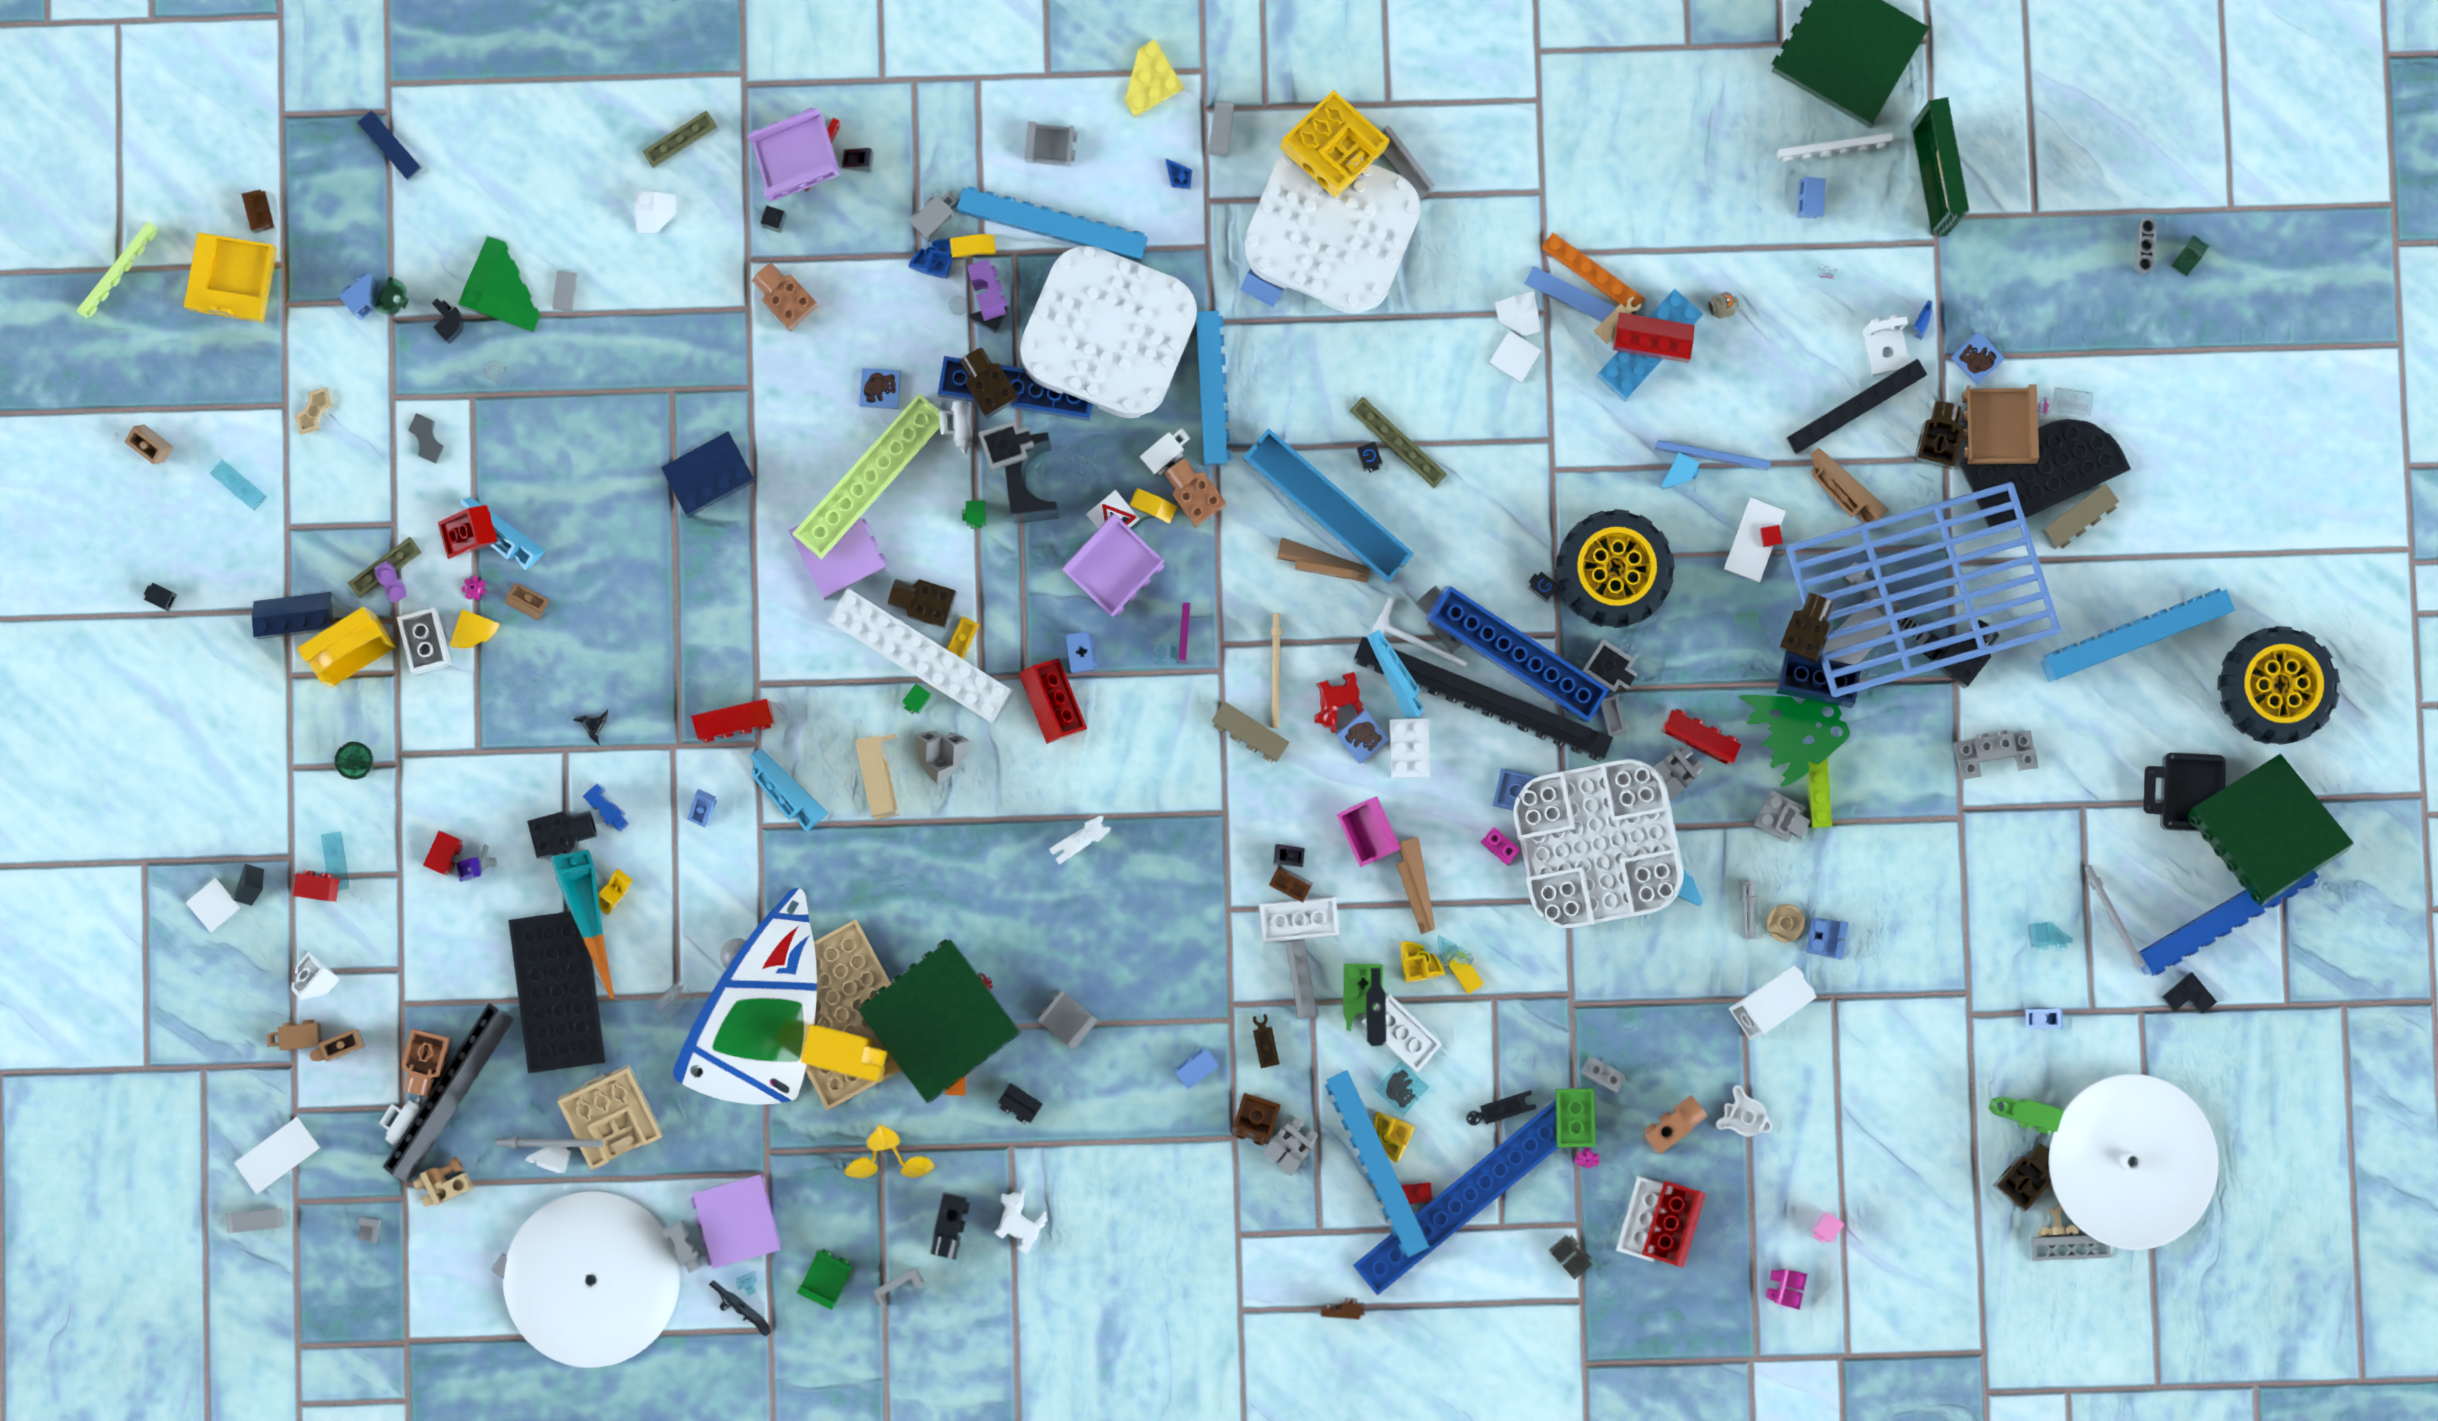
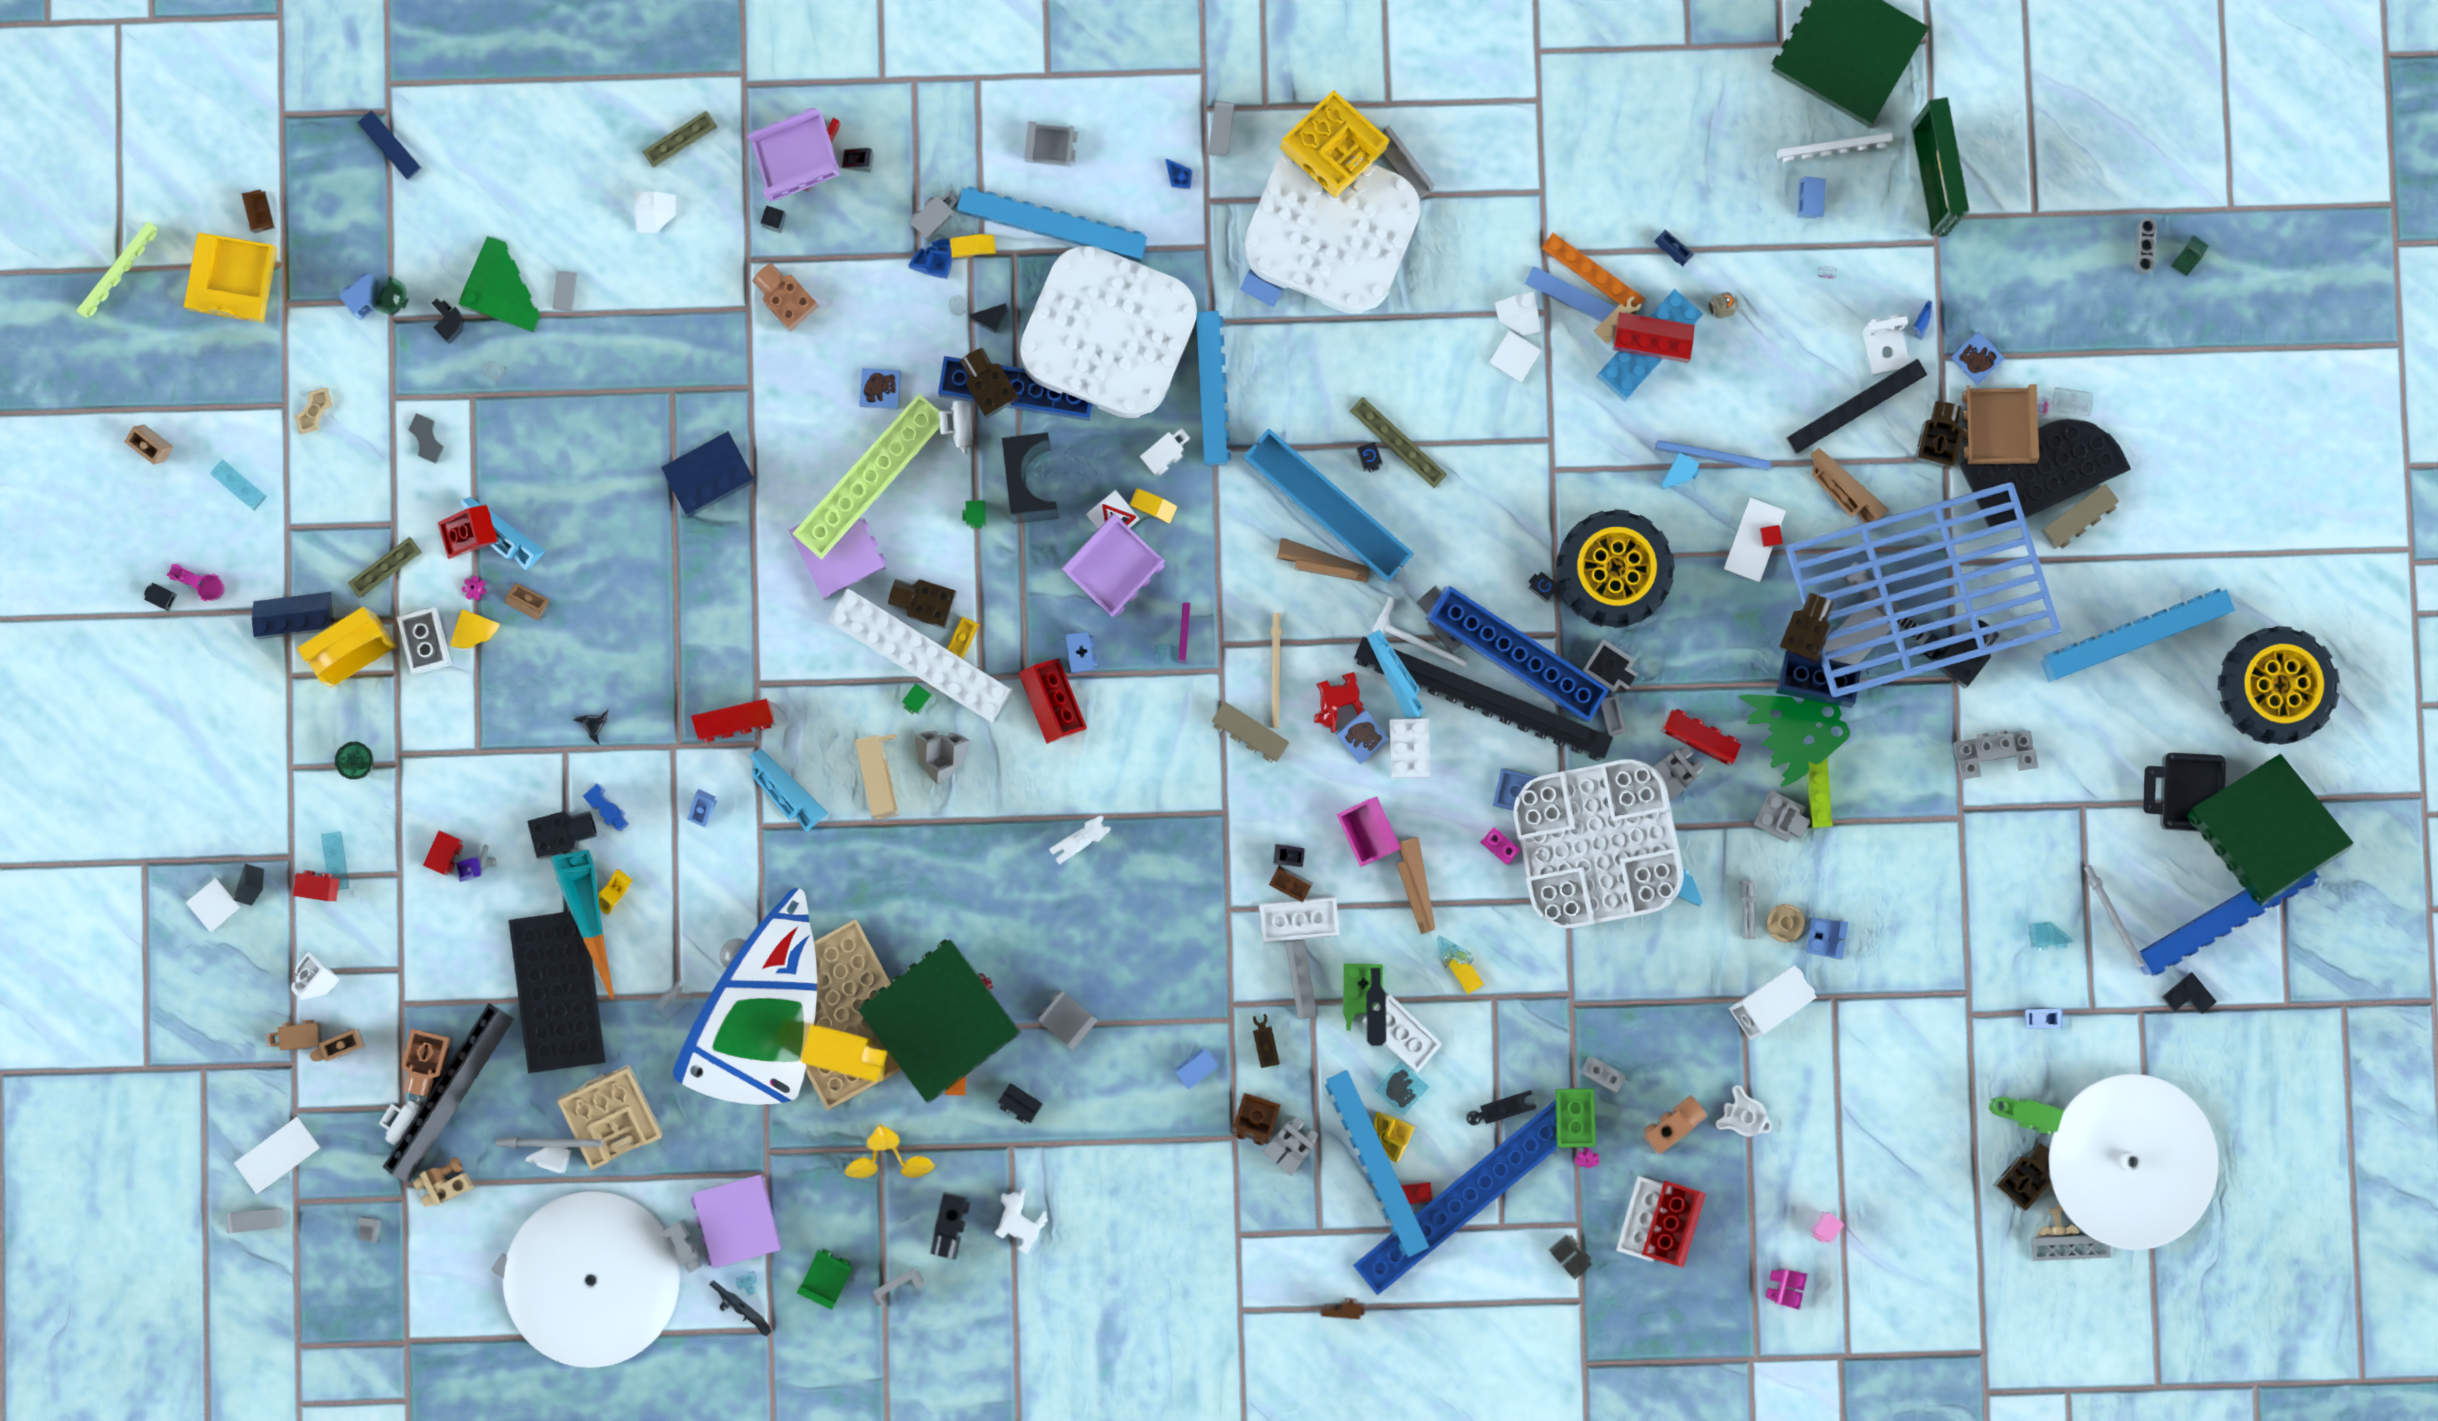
medium lavender brick [375,560,406,603] -> none
medium lavender arch [967,259,1008,321] -> none
piece [978,420,1034,471] -> none
light yellow plate [1125,39,1184,118] -> none
nougat brick [1164,458,1227,528] -> none
yellow brick [1400,941,1445,983] -> none
none -> dark pink piece [166,563,224,602]
none -> dark blue plate [1654,229,1694,267]

